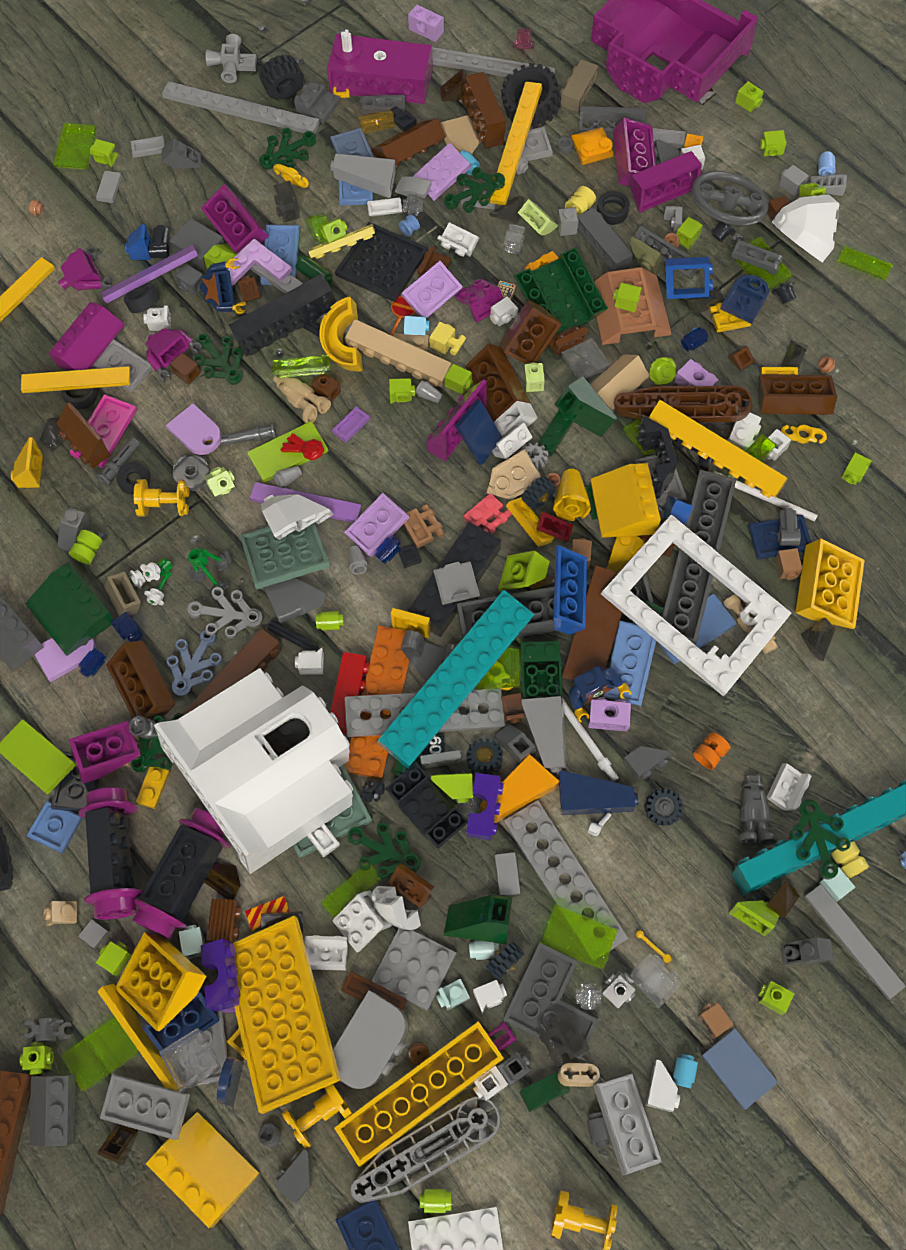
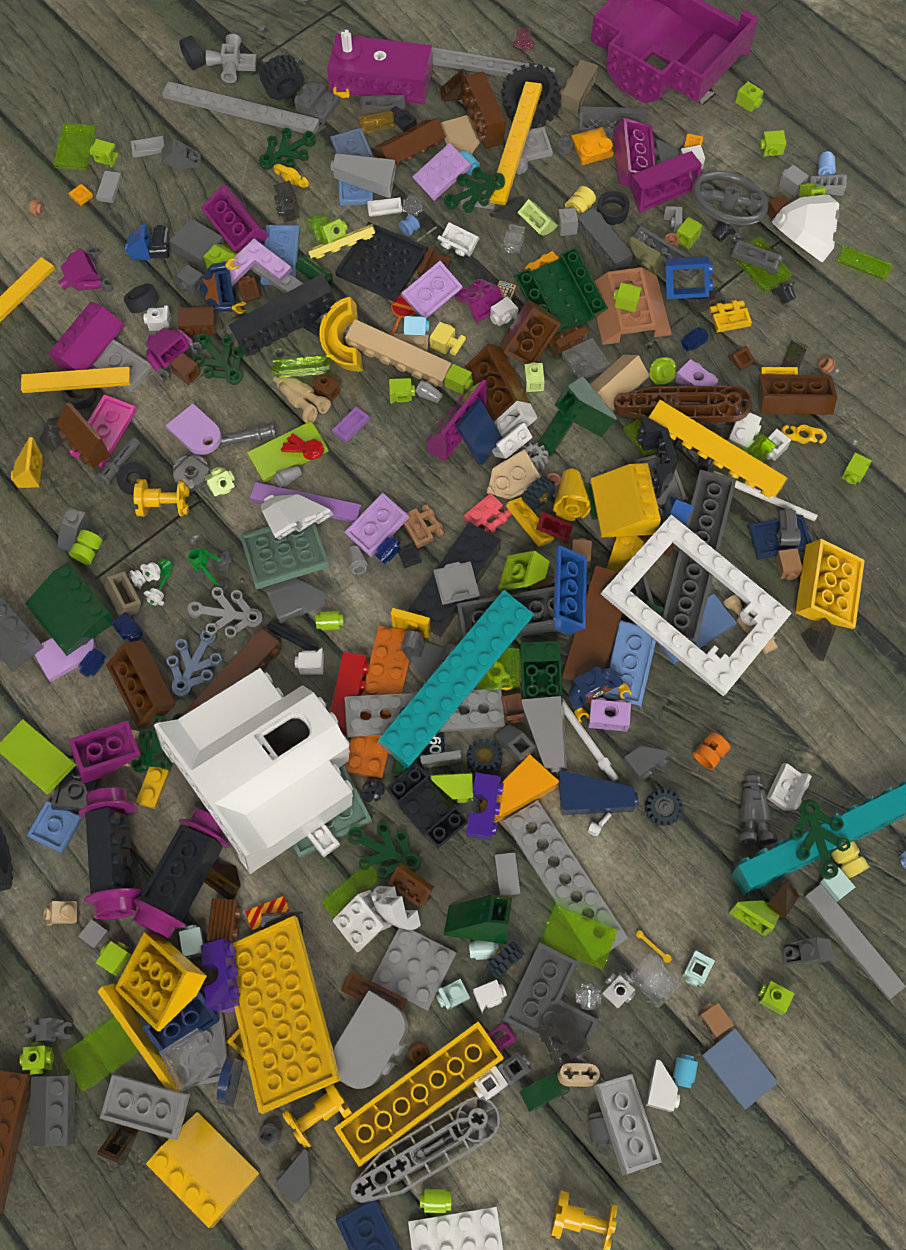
medium lavender tile [102,245,198,303] -> none
flat silver wheel [129,716,156,739] -> none
white bracket [305,935,348,970] -> none
light grey slope [395,177,432,199] -> none
lavender brick [408,5,444,42] -> none
light grey tile [653,128,686,148] -> none
dark blue tile [720,275,769,324] -> none
none -> light orange tile [68,184,93,206]
none -> reddish brown brick [178,307,216,336]
none -> black tyre [179,35,205,70]
none -> light aqua window [682,951,715,987]

